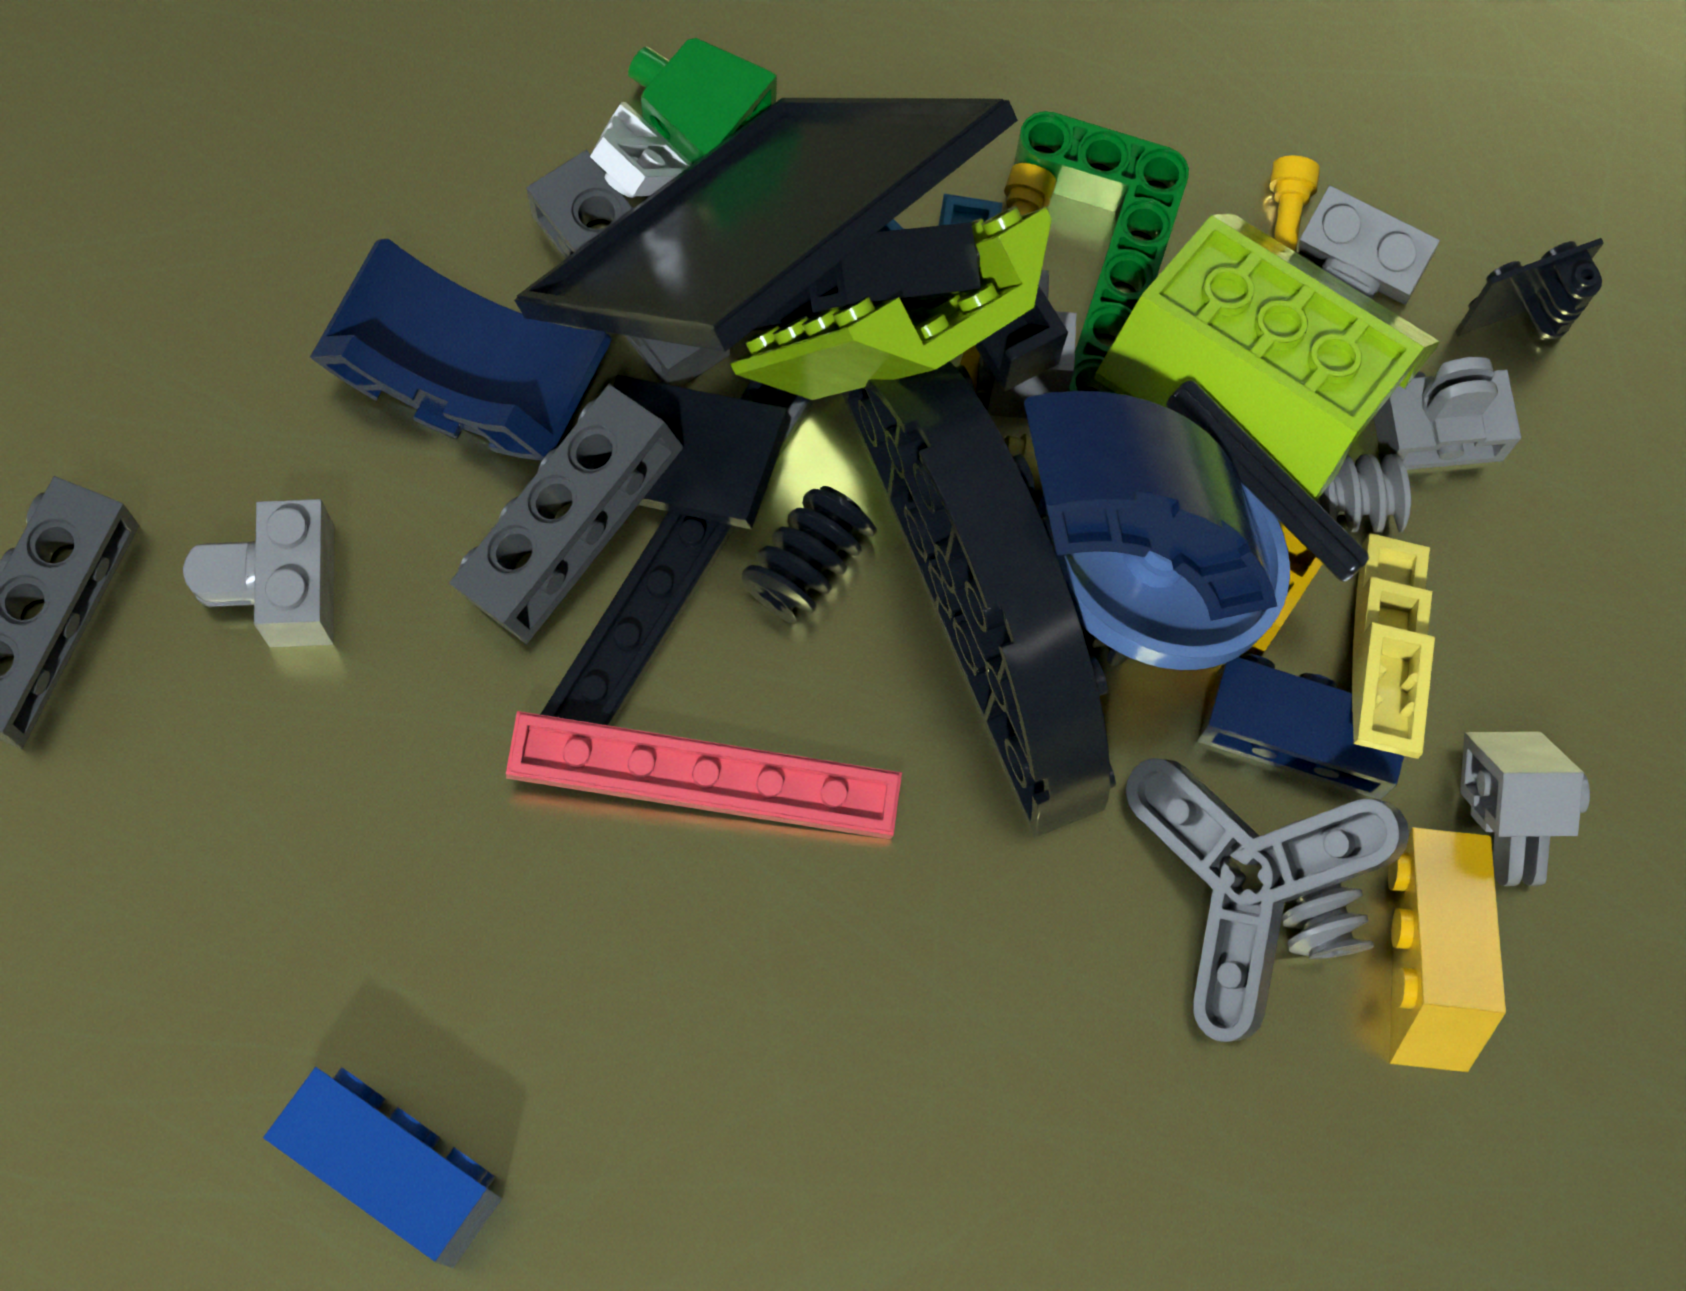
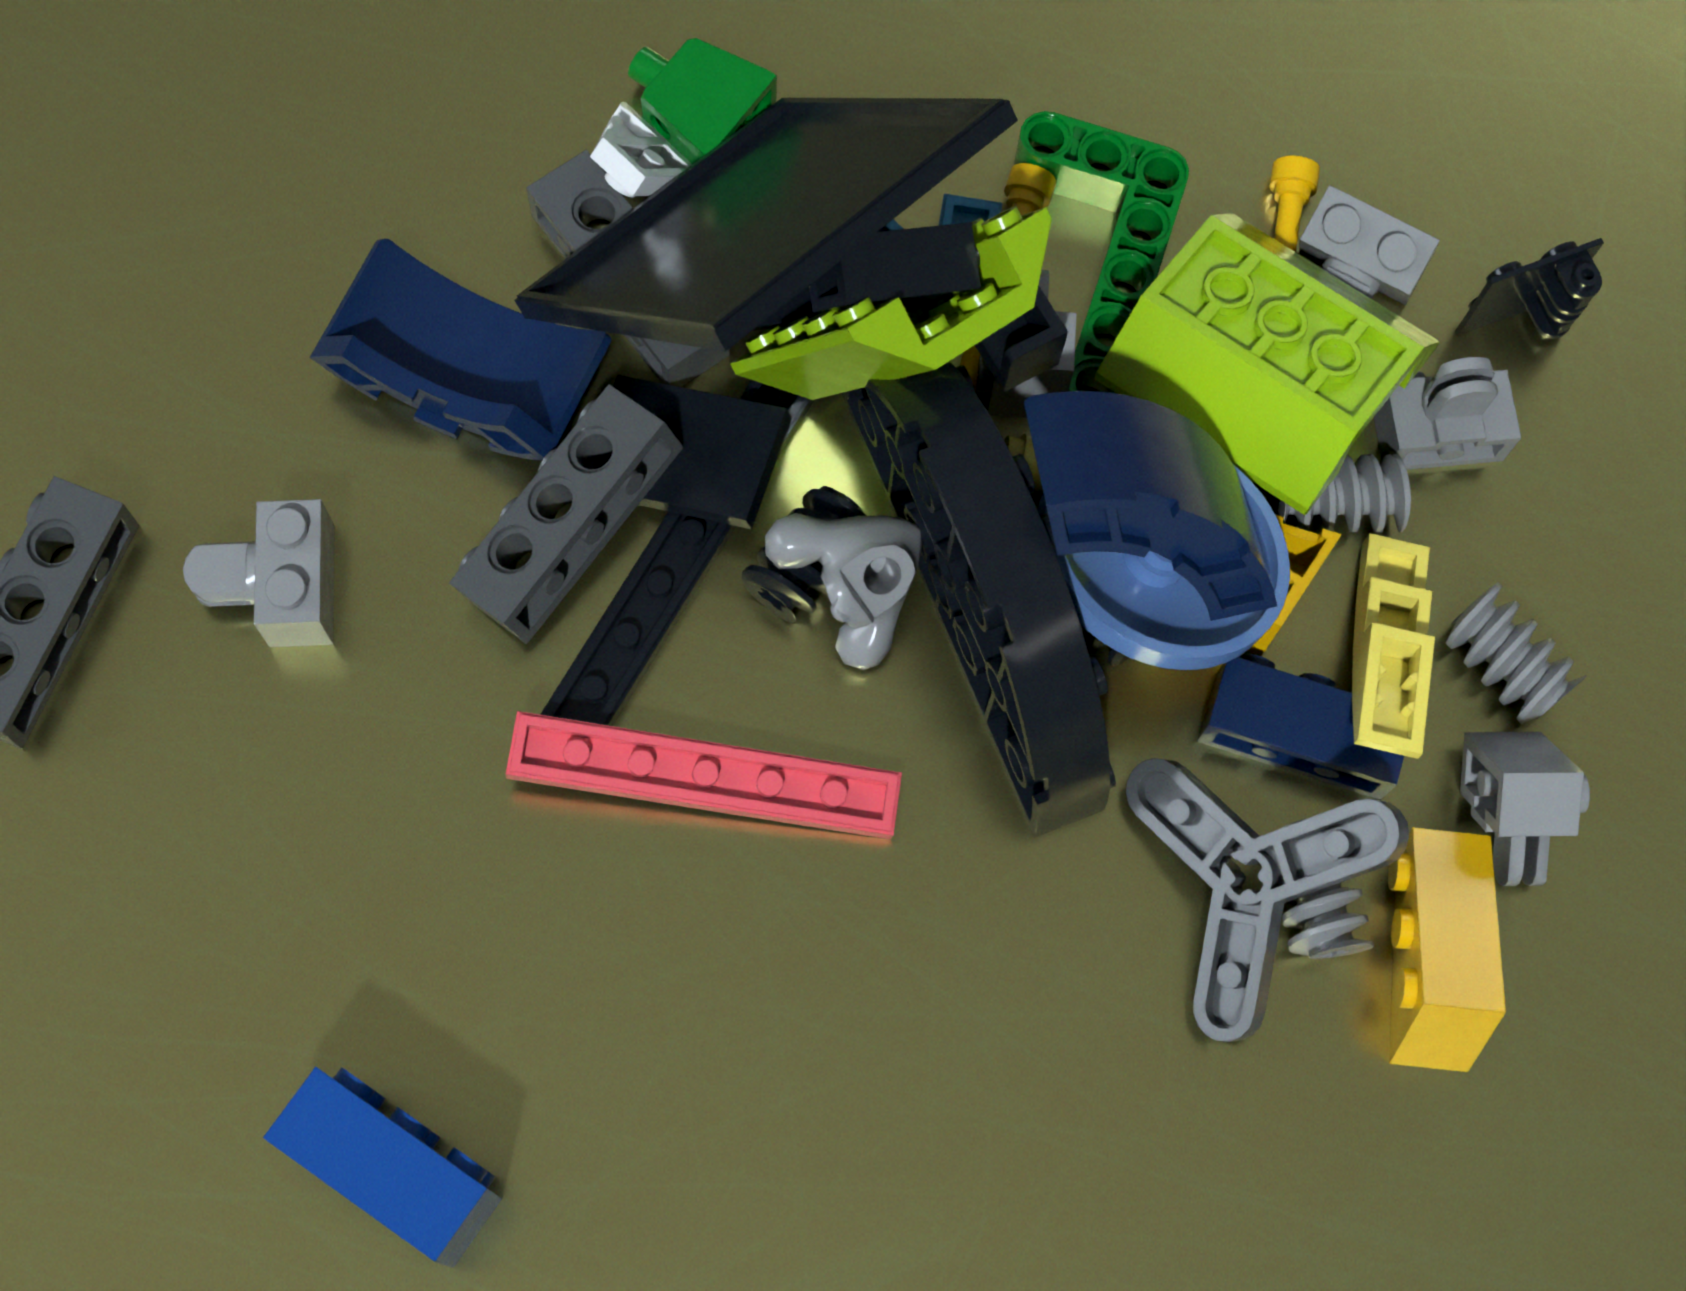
black axle [1166,380,1370,582] -> none
none -> light grey head [765,513,923,670]
none -> light grey piece [1446,582,1587,725]

